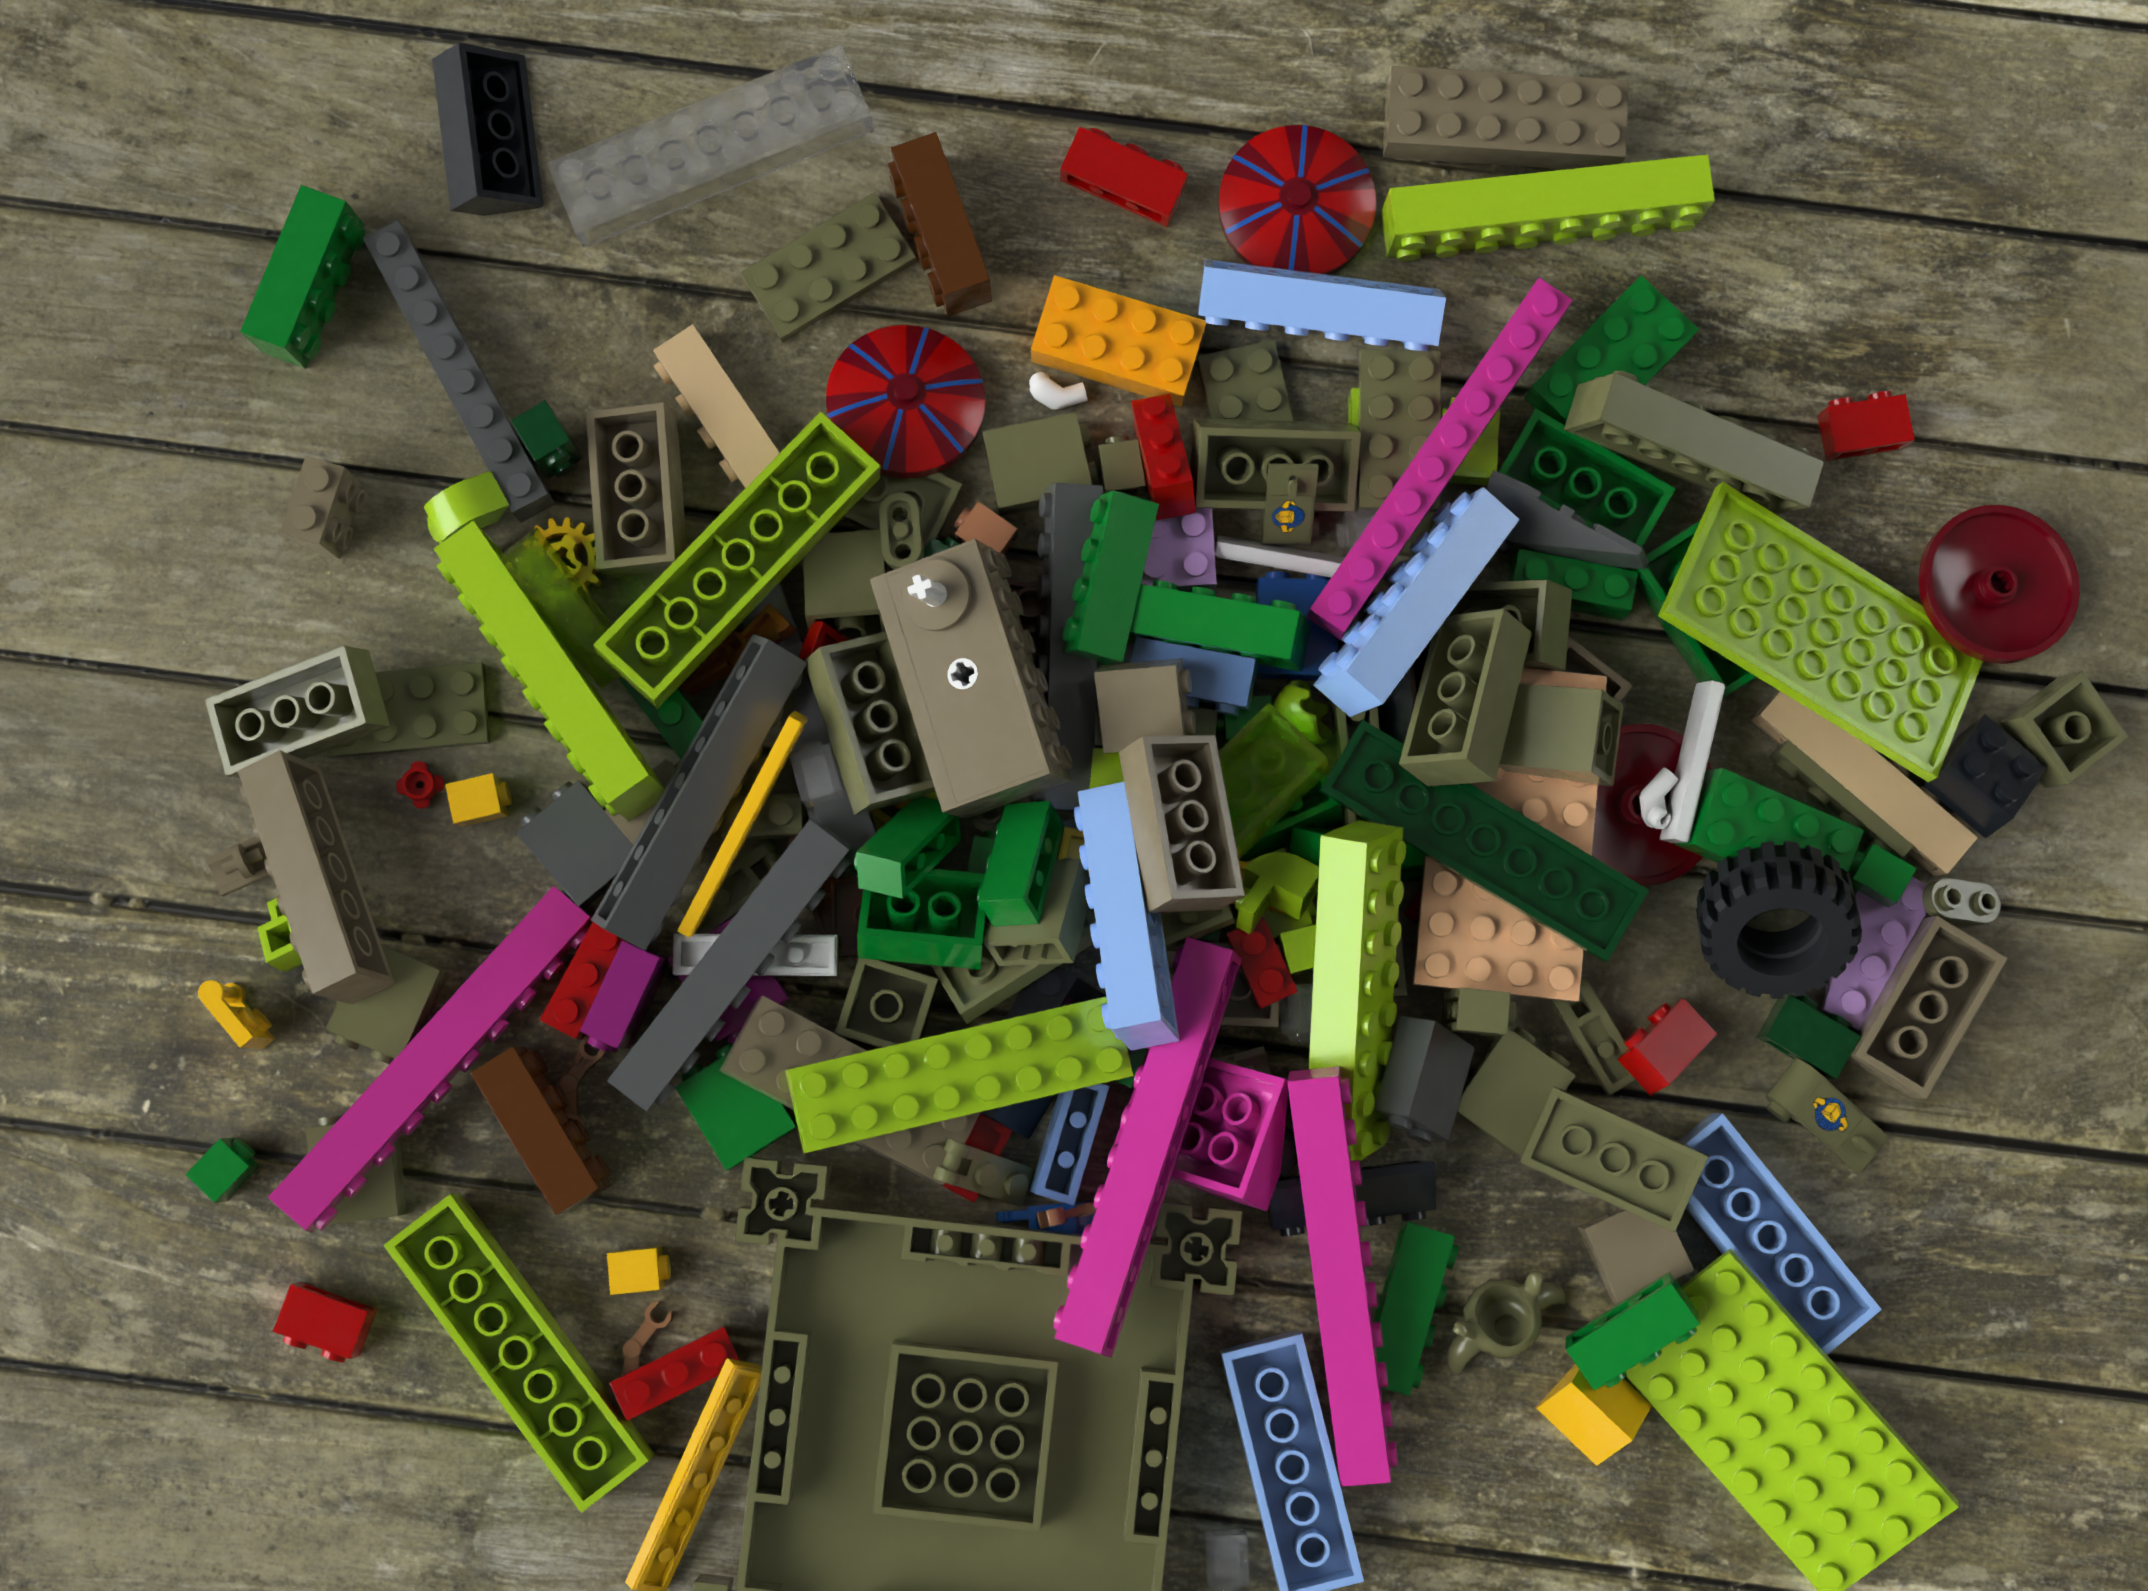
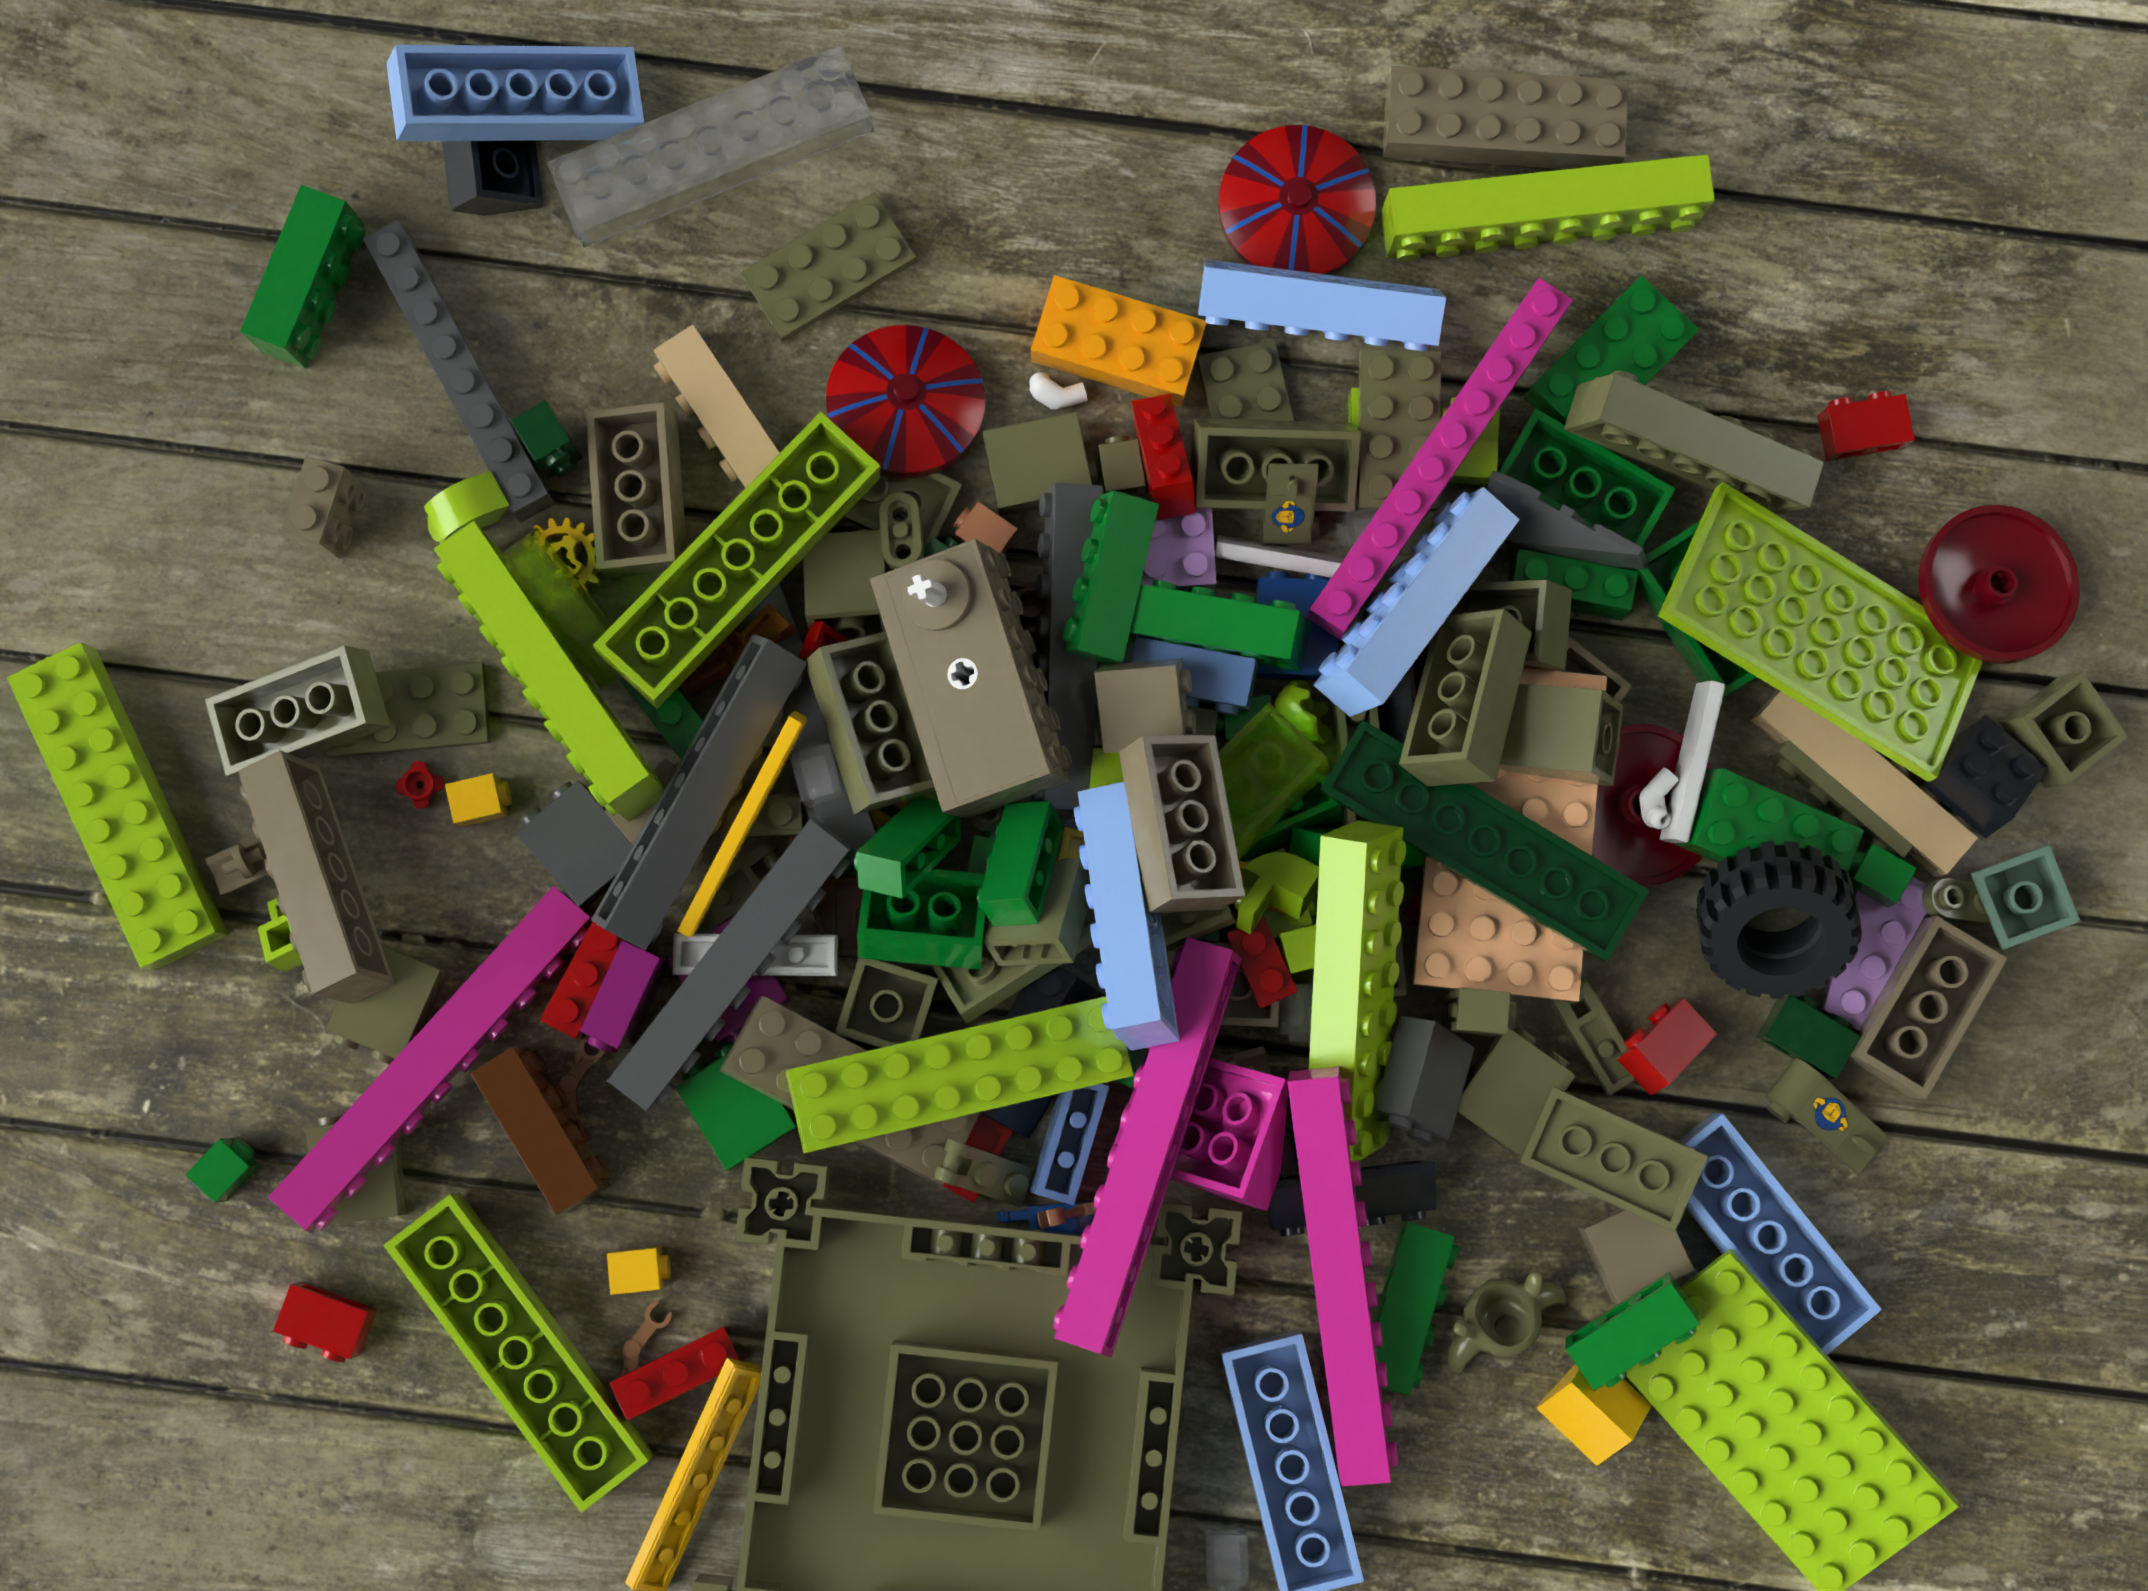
yellow plate [198,980,275,1049] -> none
reddish brown brick [887,132,992,317] -> none
red brick [1060,127,1188,228] -> none
none -> lime brick [6,642,229,971]
none -> light blue brick [386,45,644,141]
none -> sand green slope [1971,845,2081,950]

